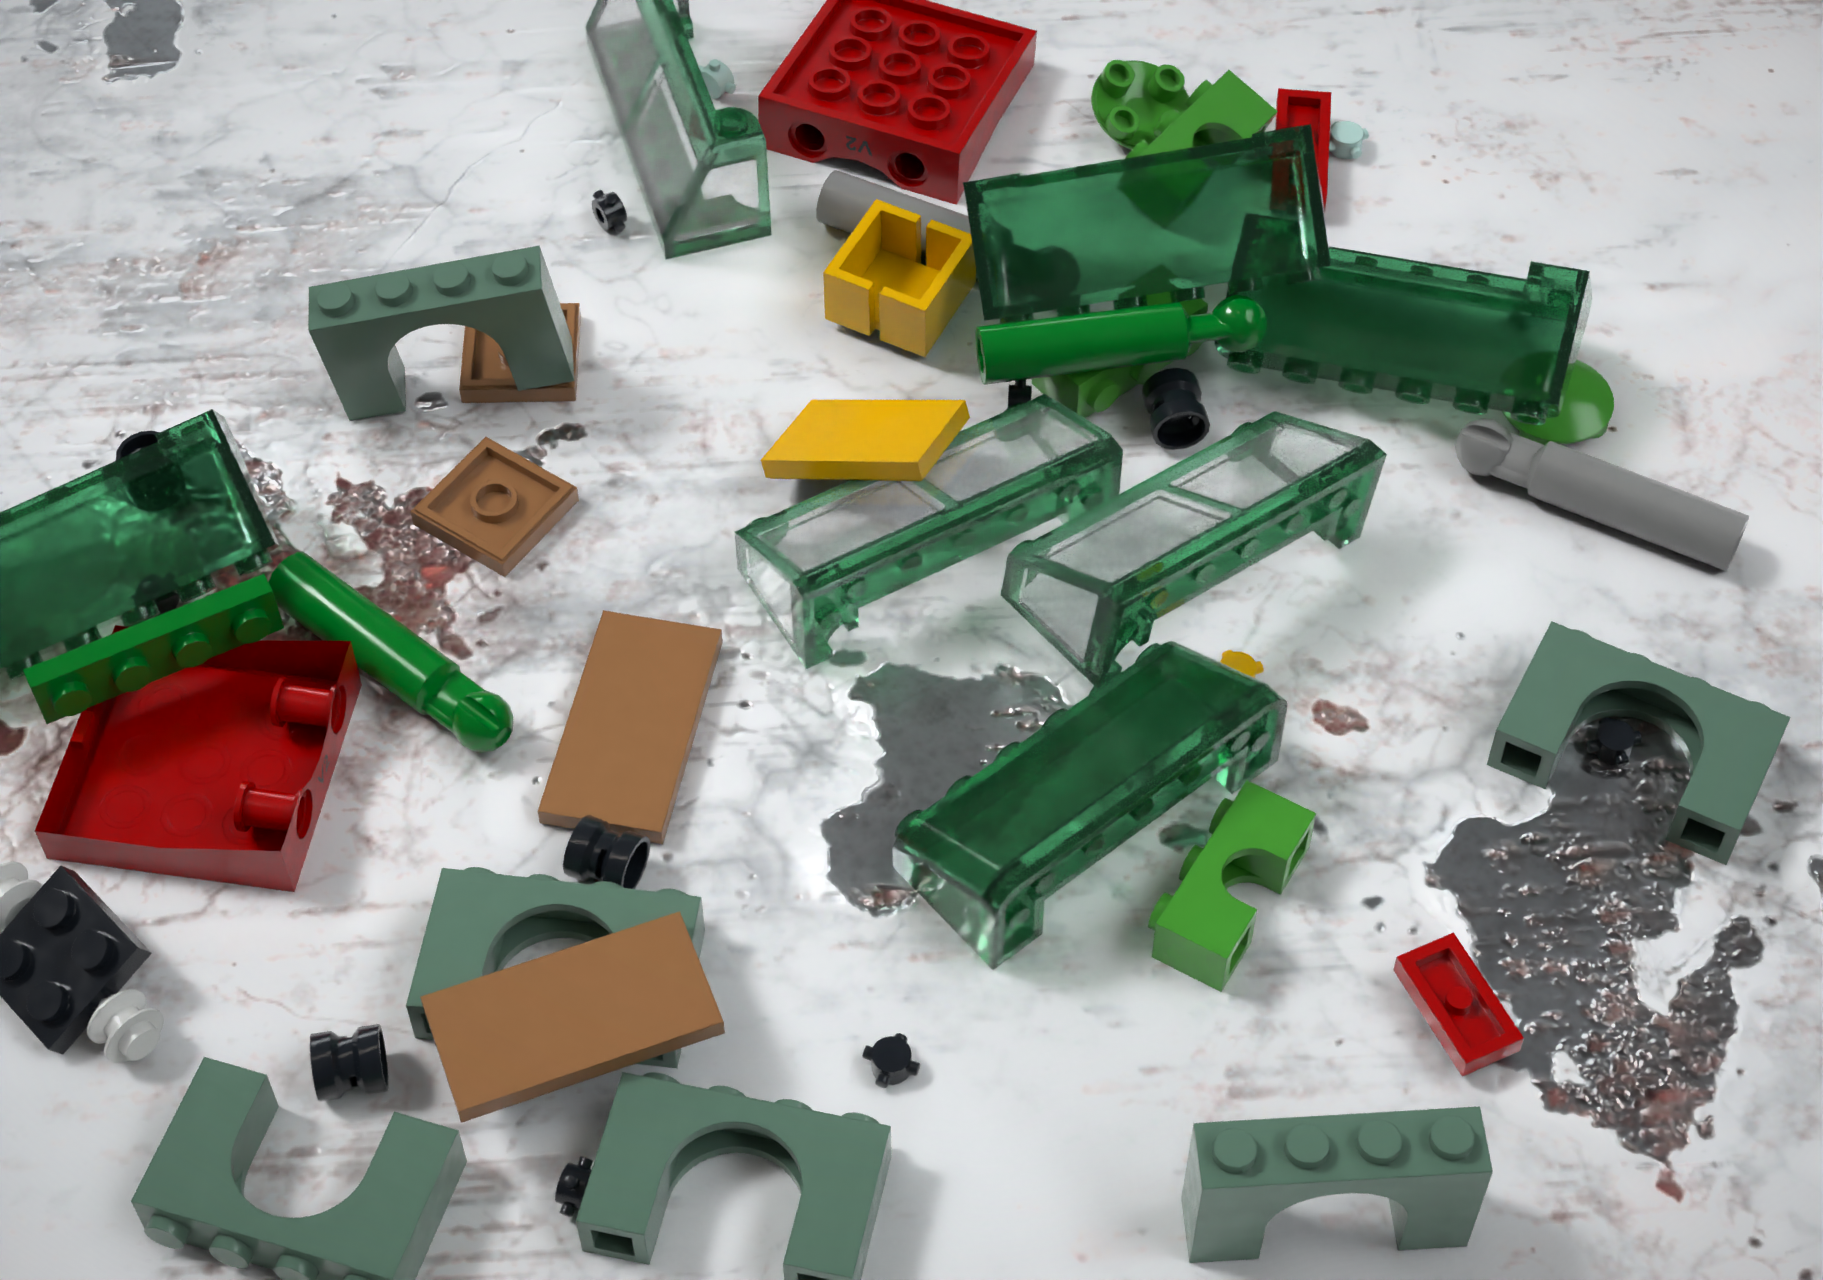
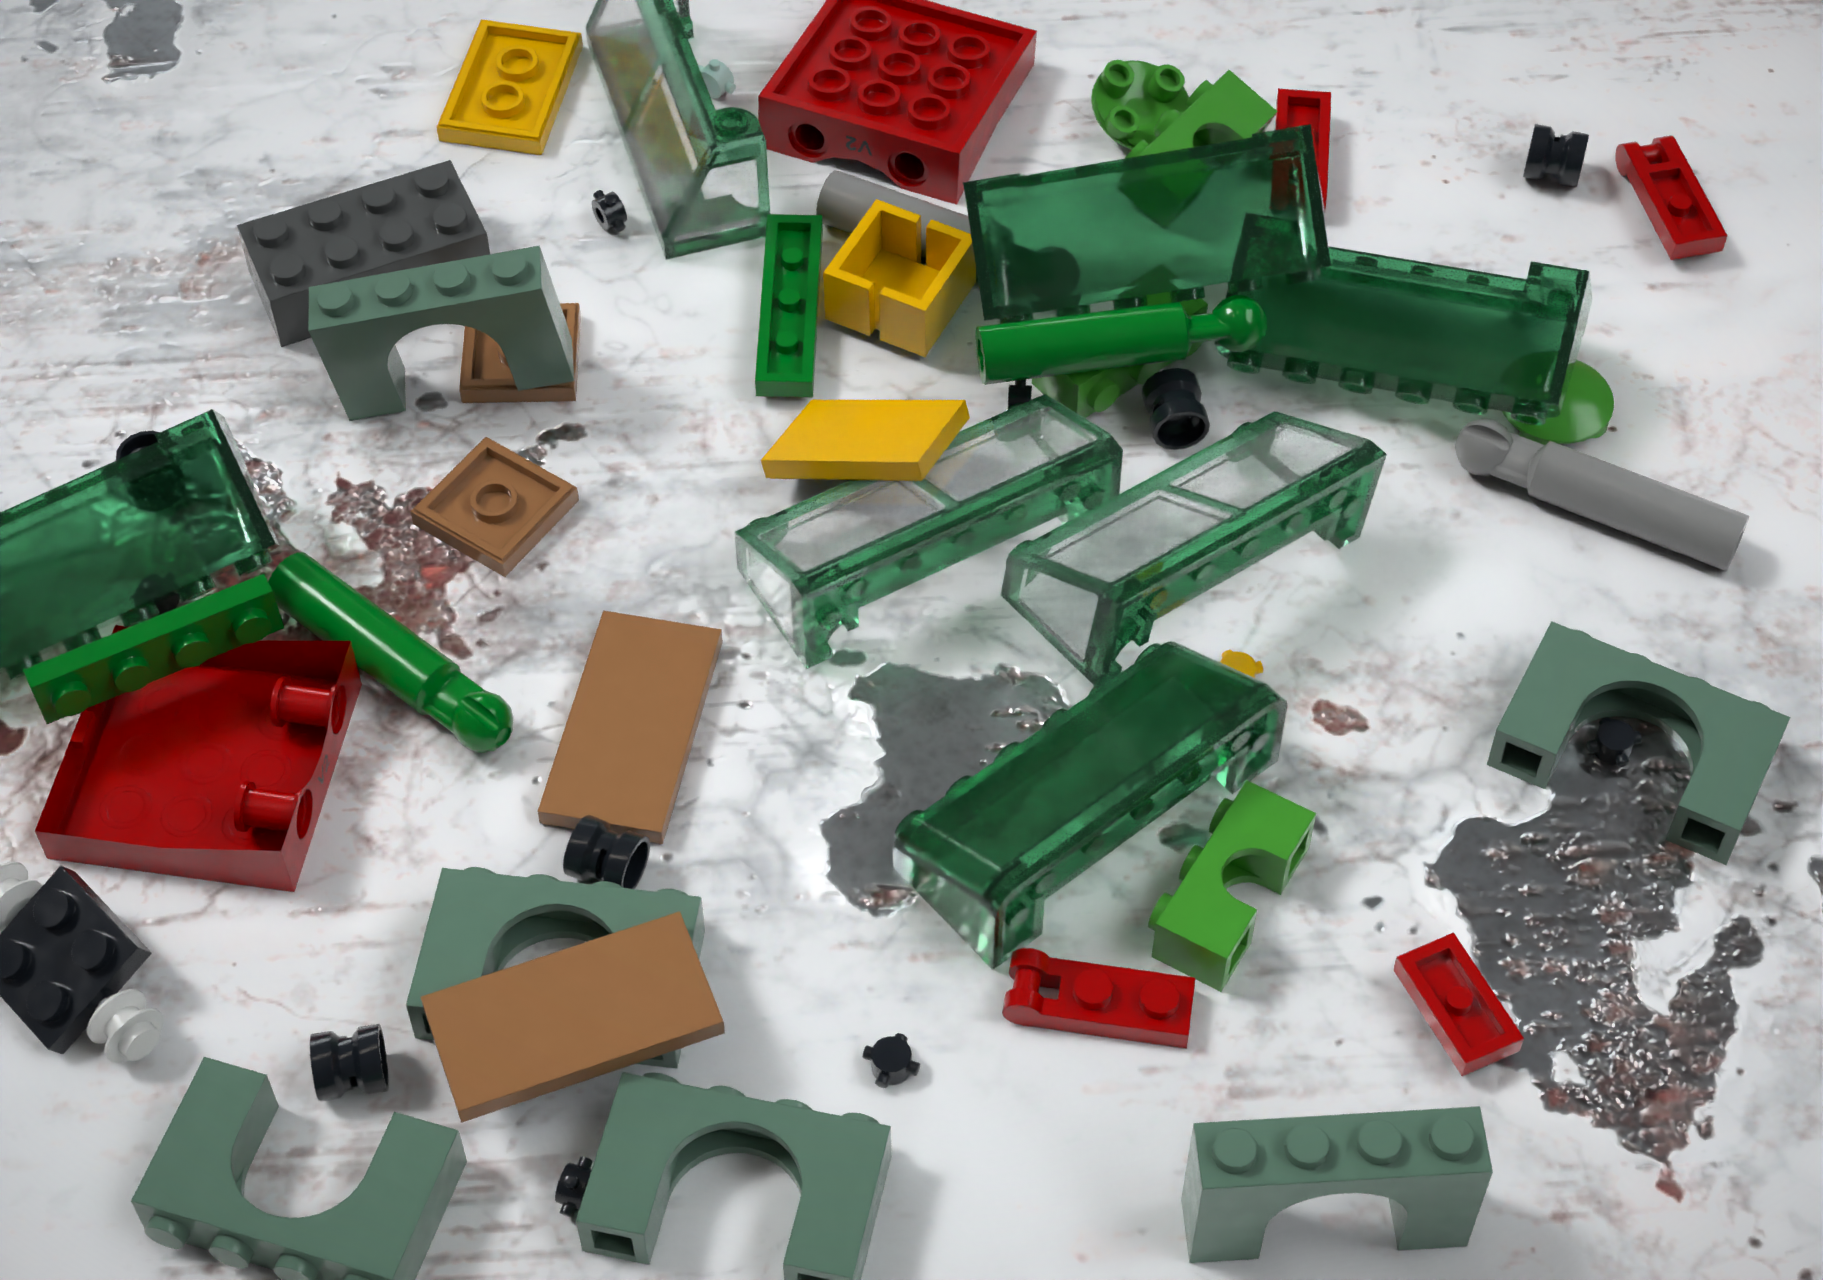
light aqua piece [1329,121,1369,159] -> none
none -> dark grey brick [237,160,490,347]
none -> yellow tile [436,19,583,155]
none -> green plate [755,214,823,397]
none -> red plate [1002,948,1196,1049]
none -> black wheel [1523,124,1589,187]
none -> red plate [1615,135,1728,260]

